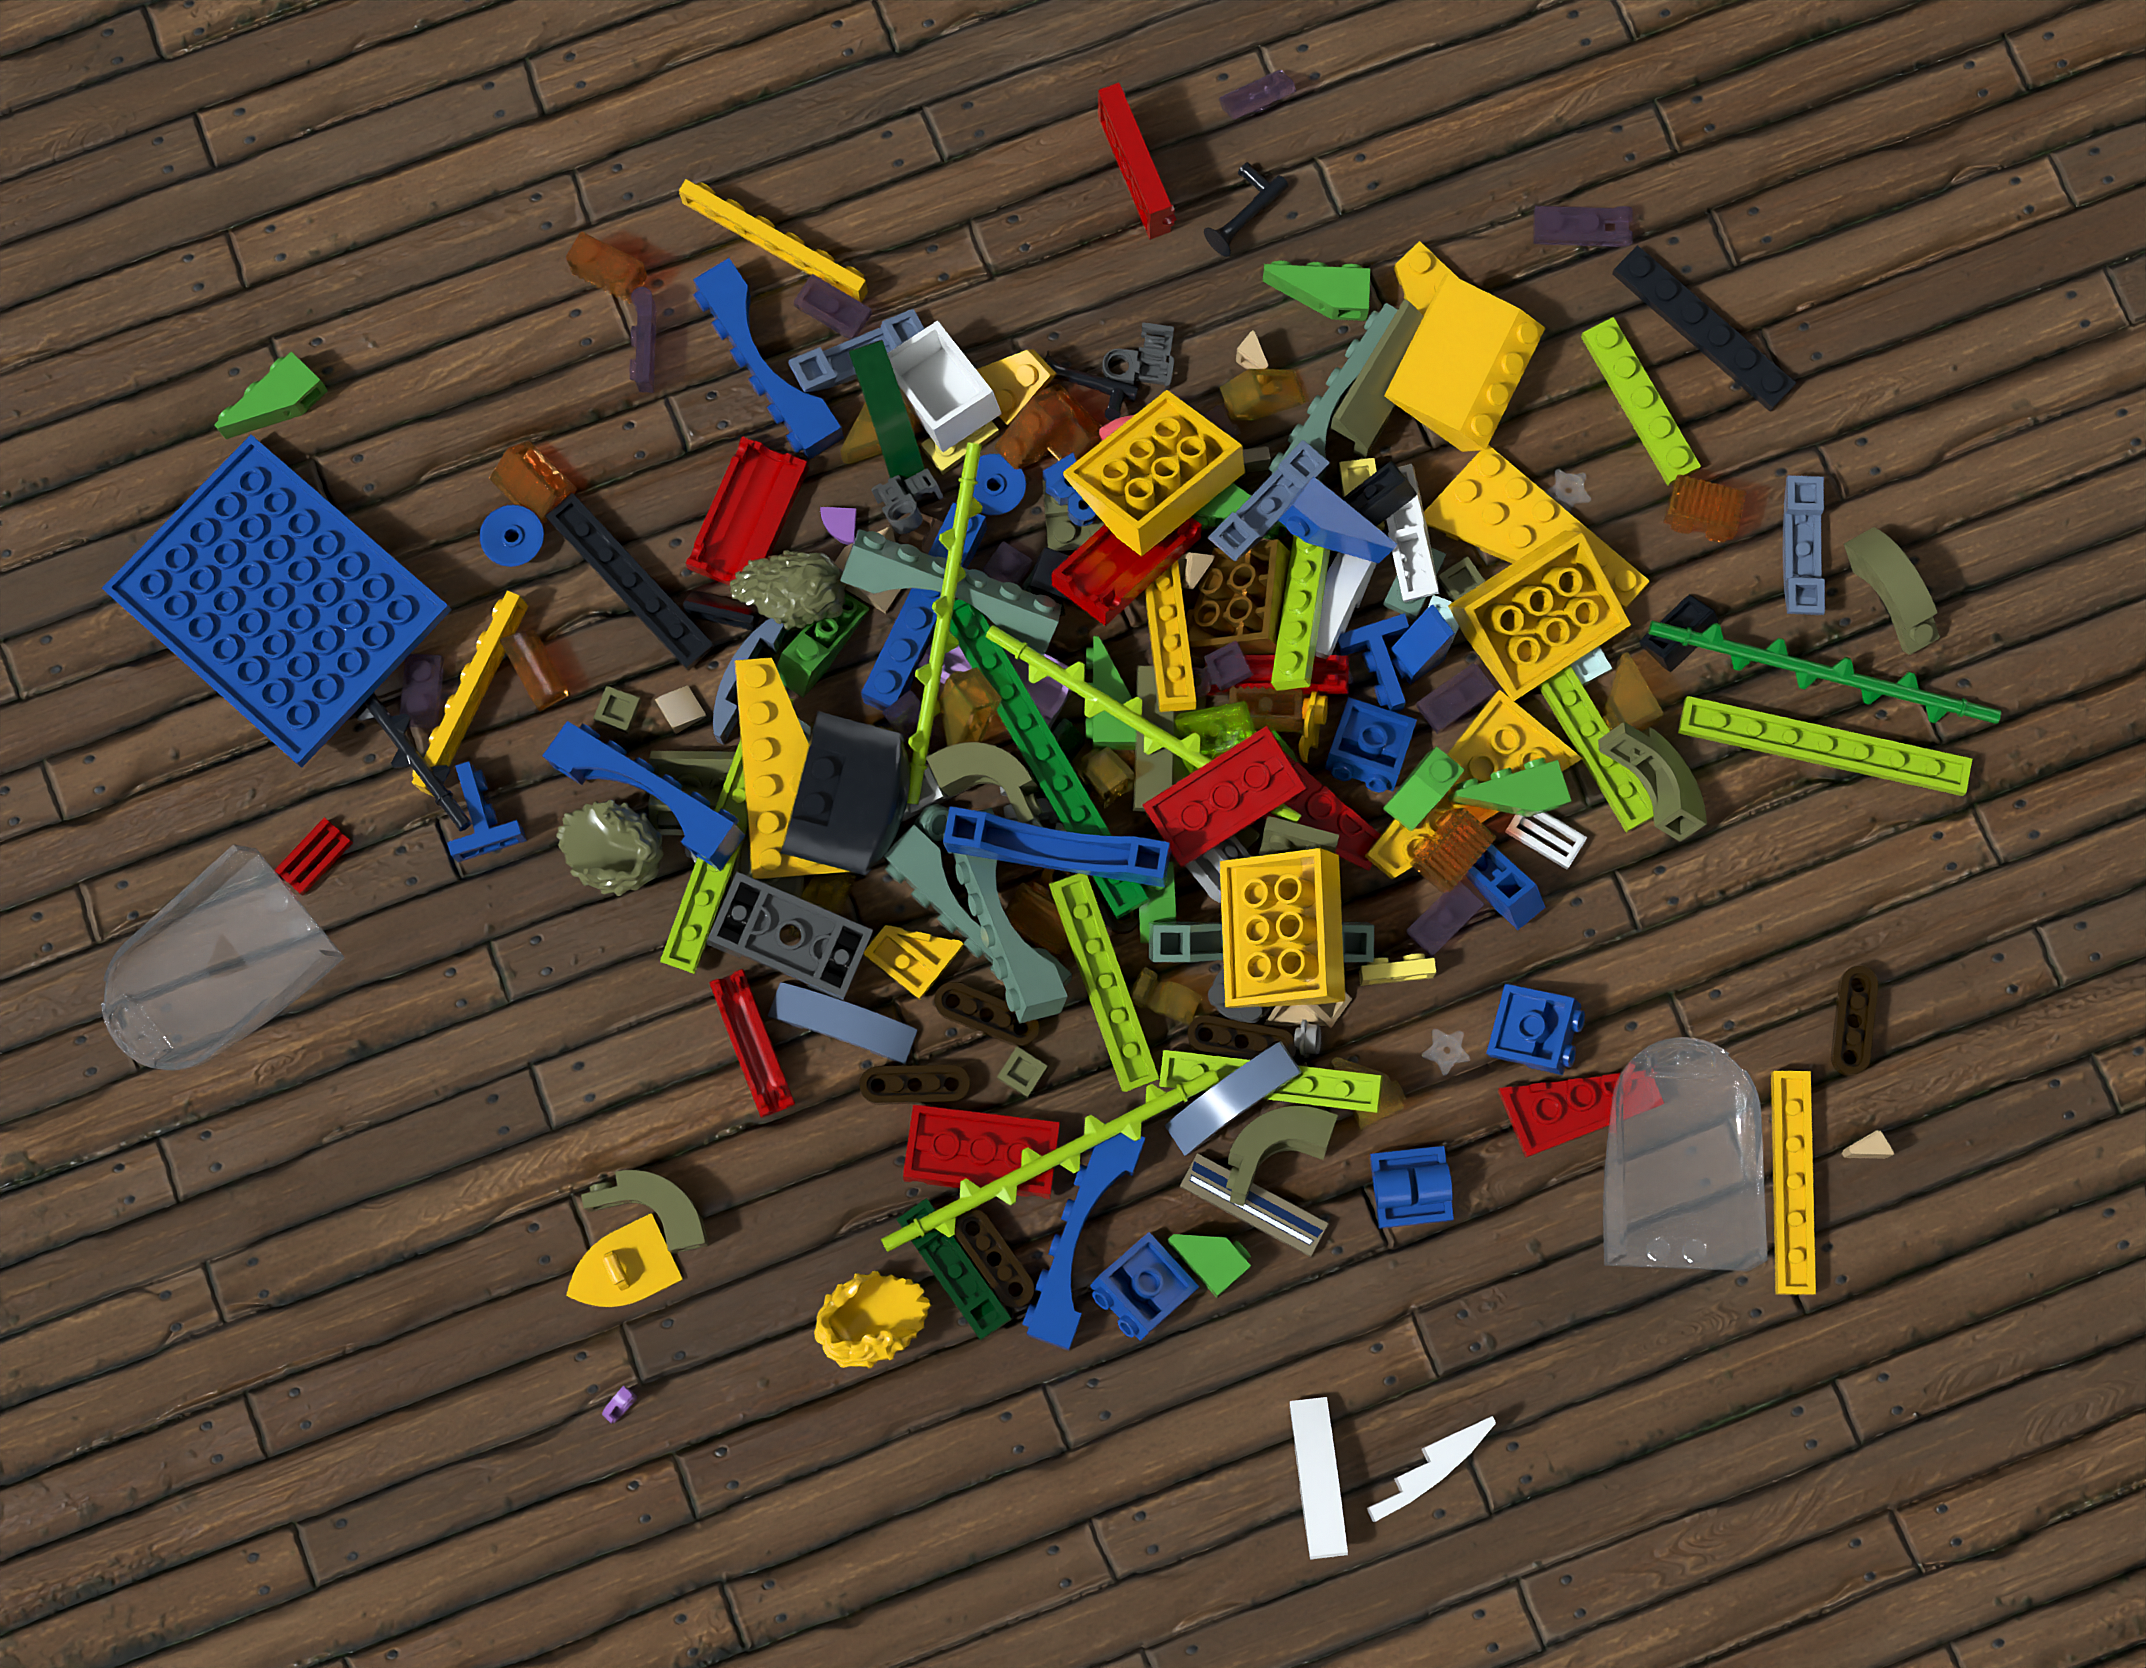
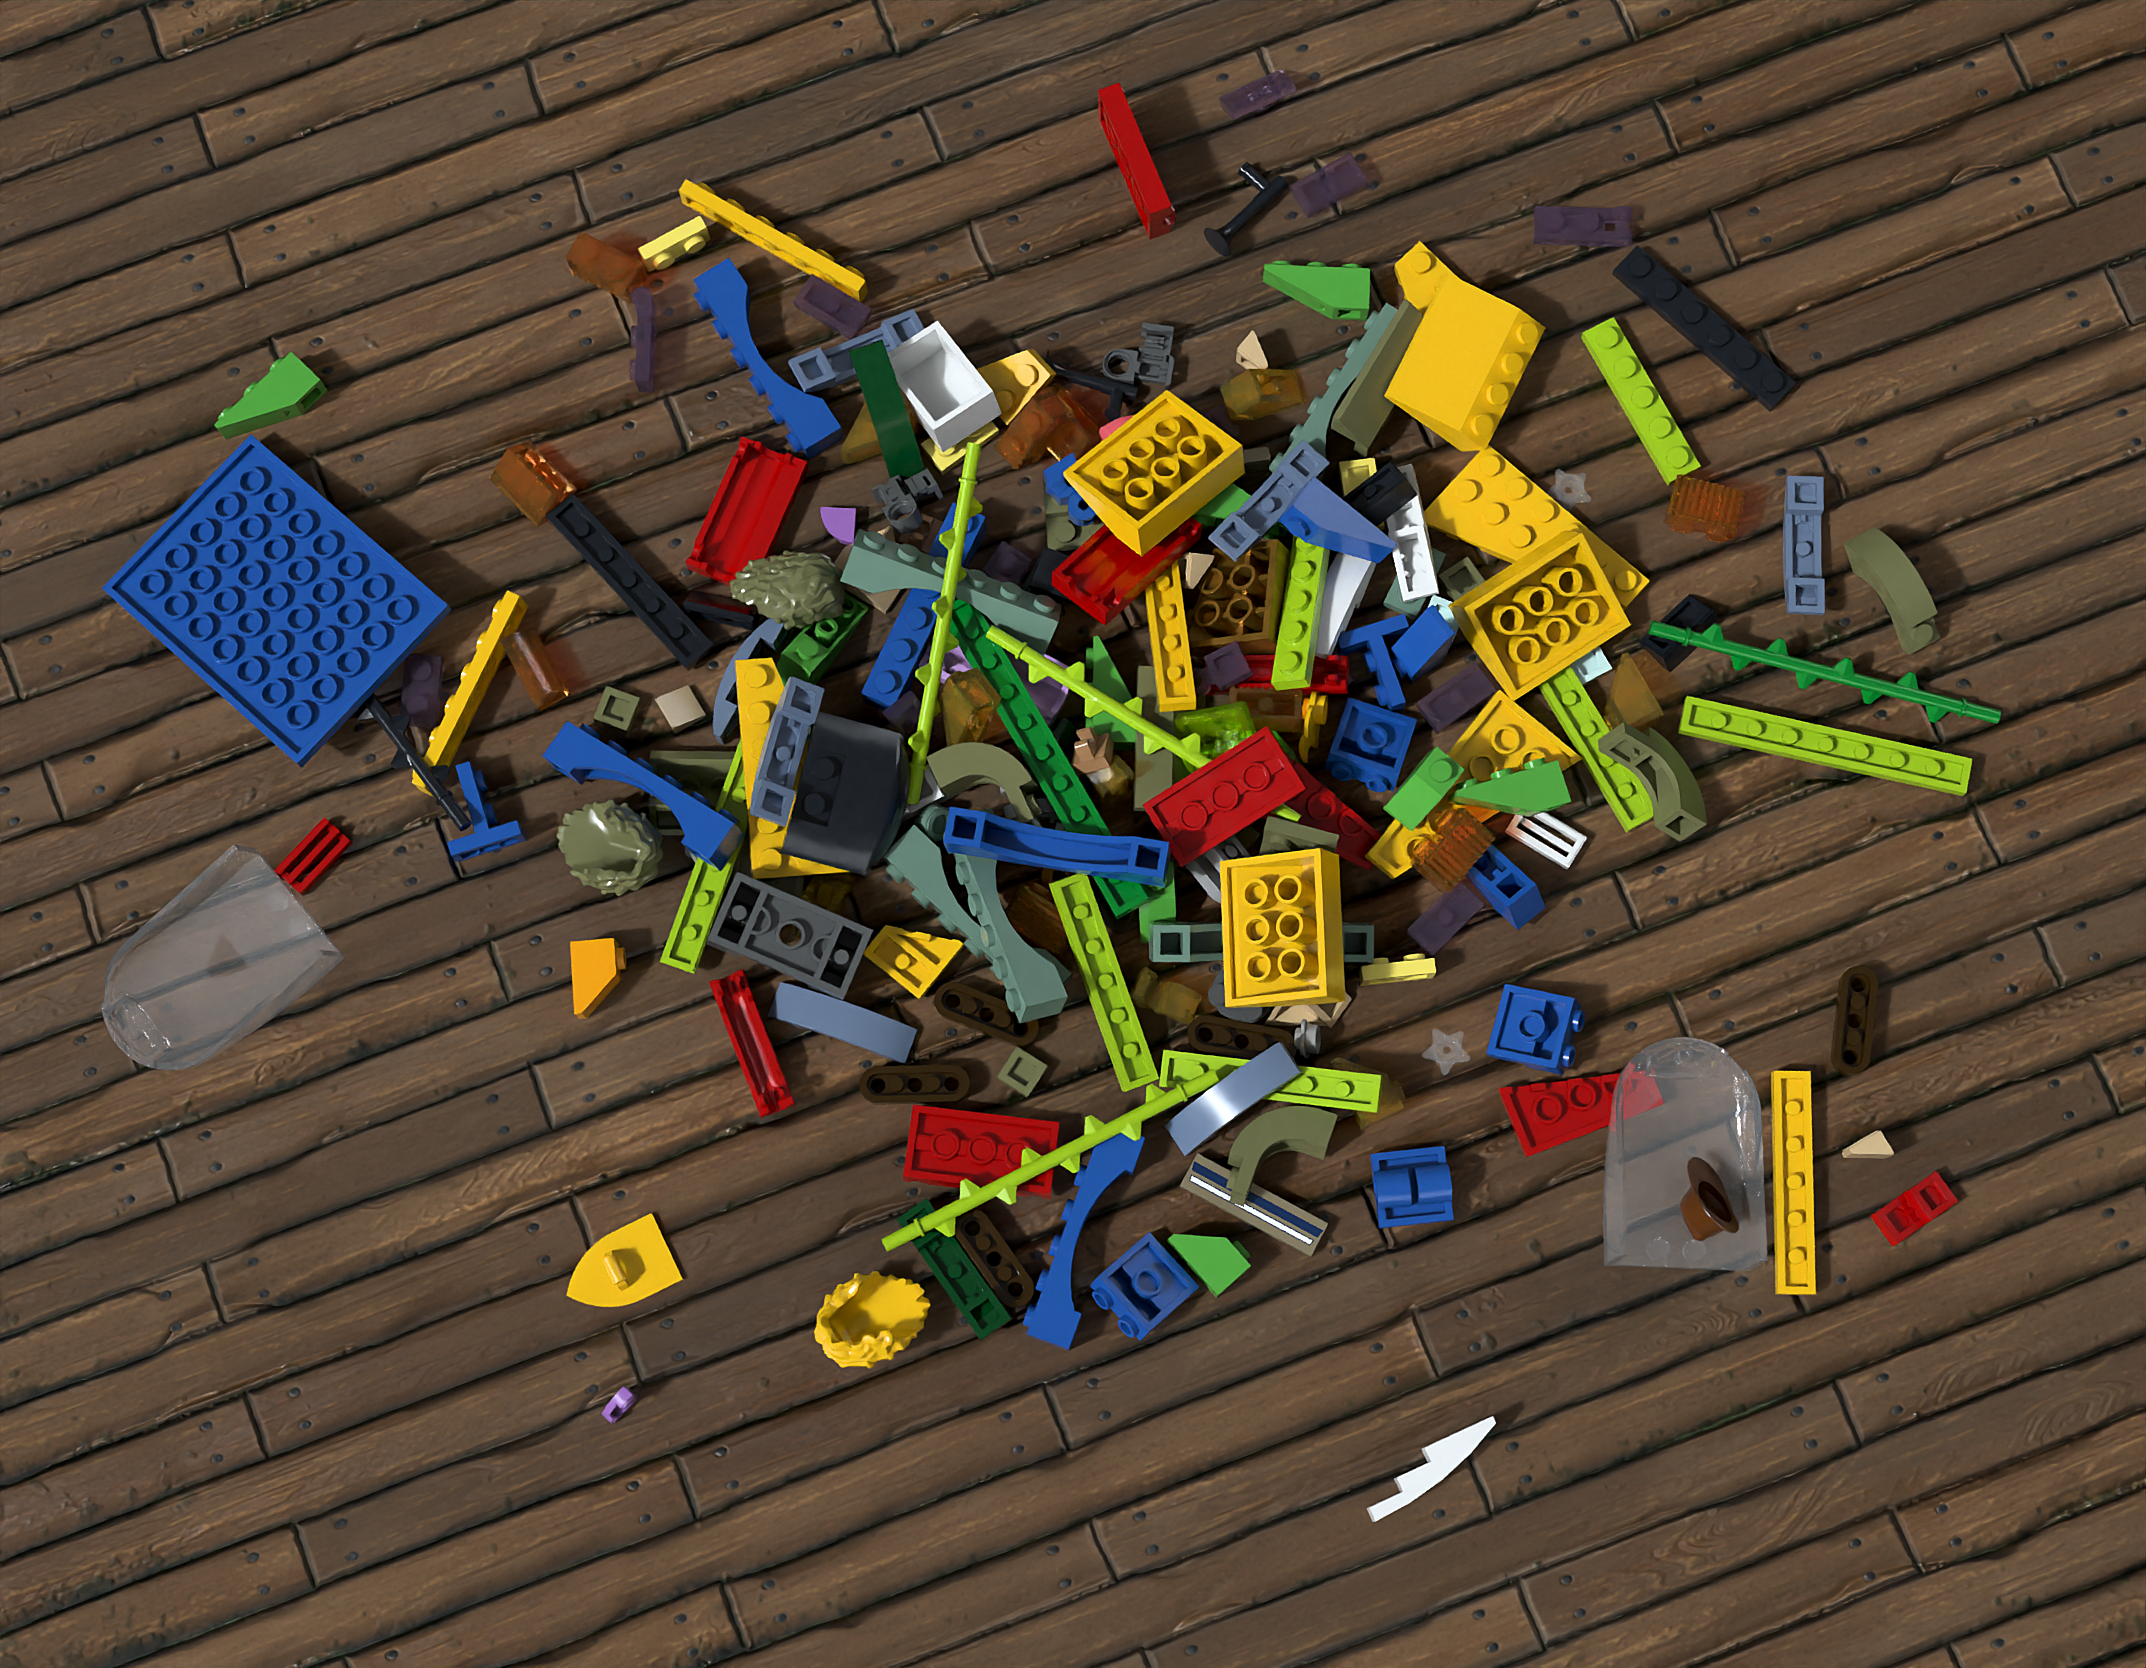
blue piece [480,505,544,567] -> none
olive arch [581,1170,709,1254] -> none
blue piece [973,454,1026,515] -> none
white slope [1290,1397,1348,1559] -> none
none -> light orange slope [570,938,626,1019]
none -> light yellow plate [638,216,710,272]
none -> sand blue slope [750,676,825,827]
none -> medium nougat tile [1071,726,1114,776]
none -> clear purple plate [1290,152,1368,218]
none -> reddish brown piece [1680,1157,1739,1241]
none -> red slope [1870,1171,1958,1247]

